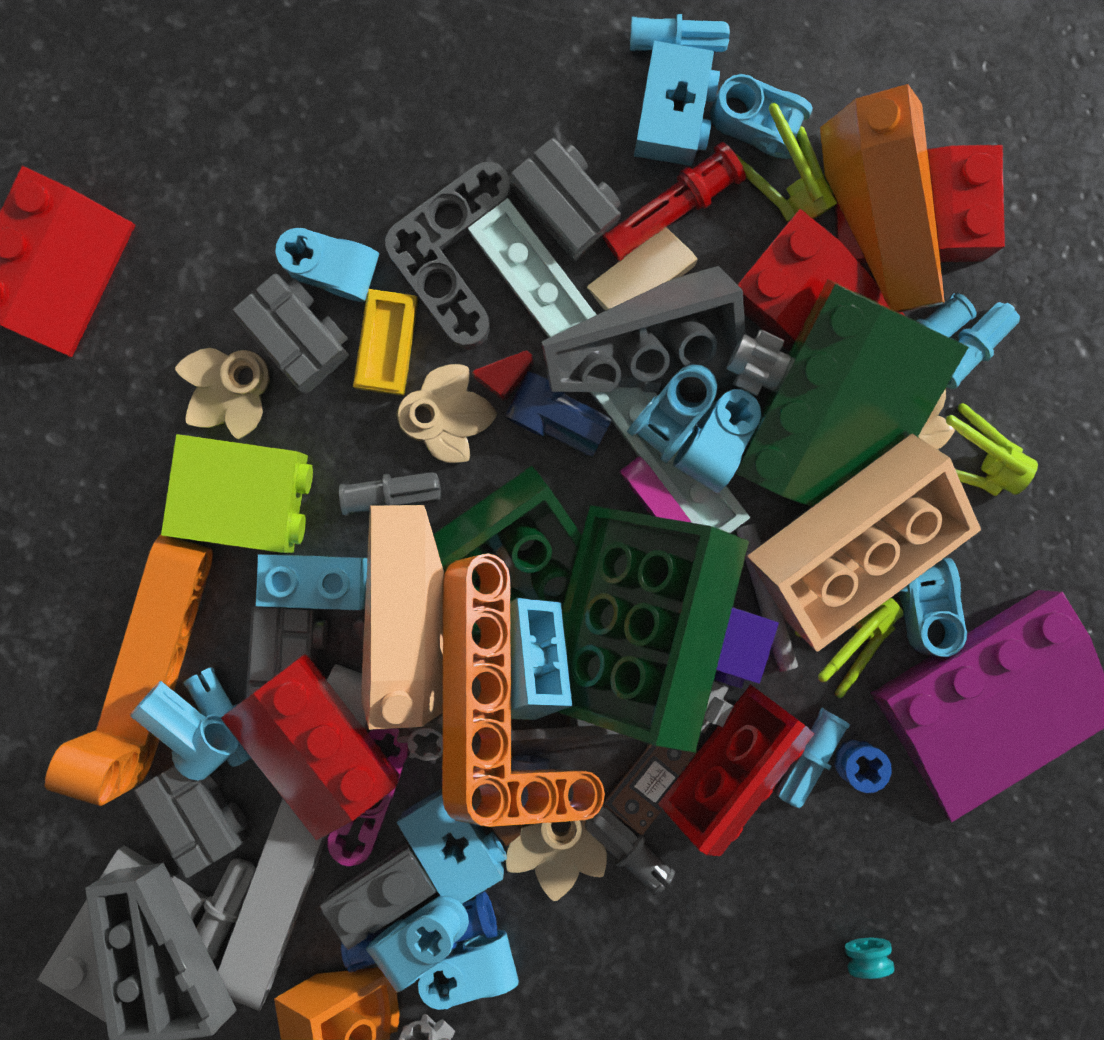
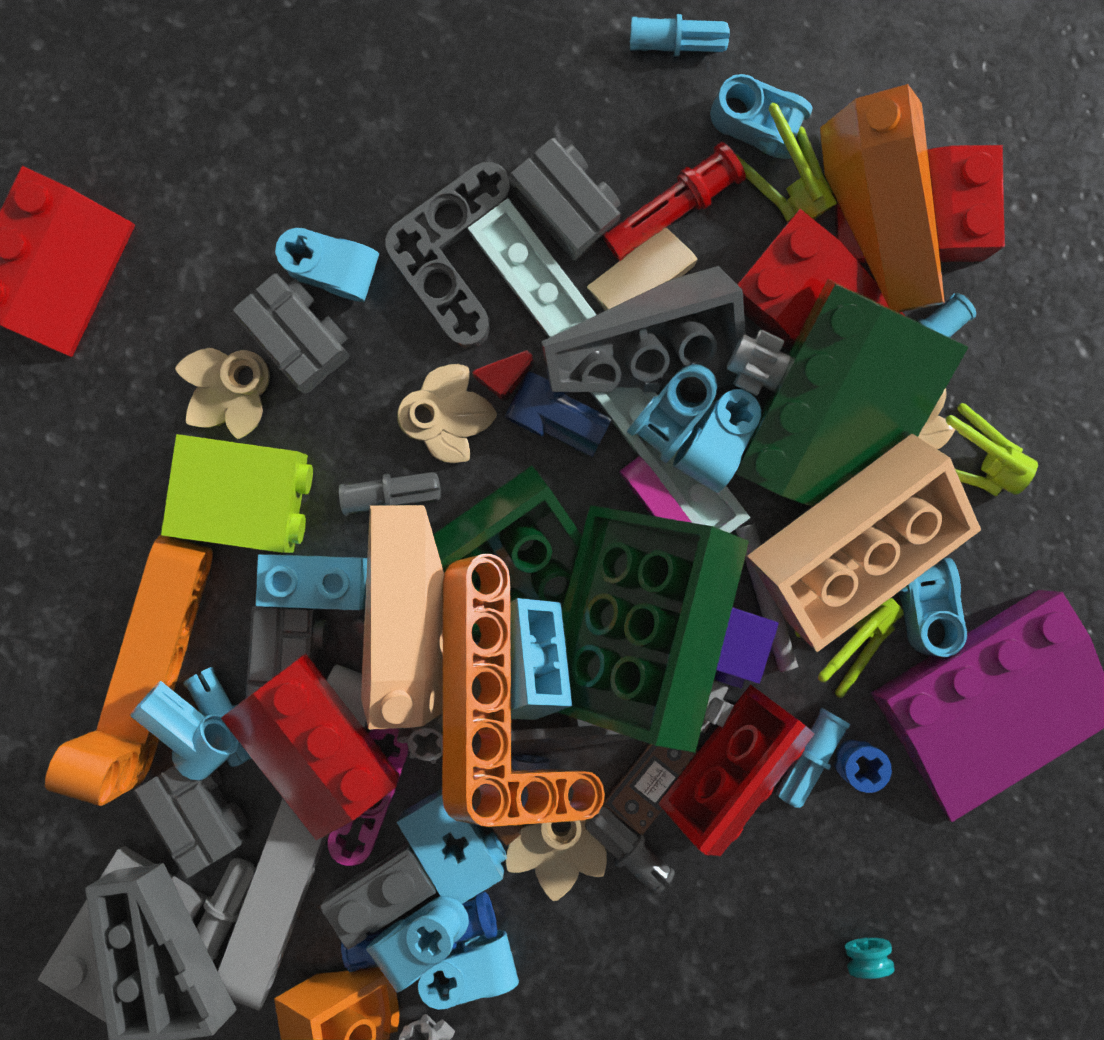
yellow tile [353,289,419,396] -> none
medium azure brick [634,41,720,166] -> none
medium azure axle [947,302,1020,389] -> none

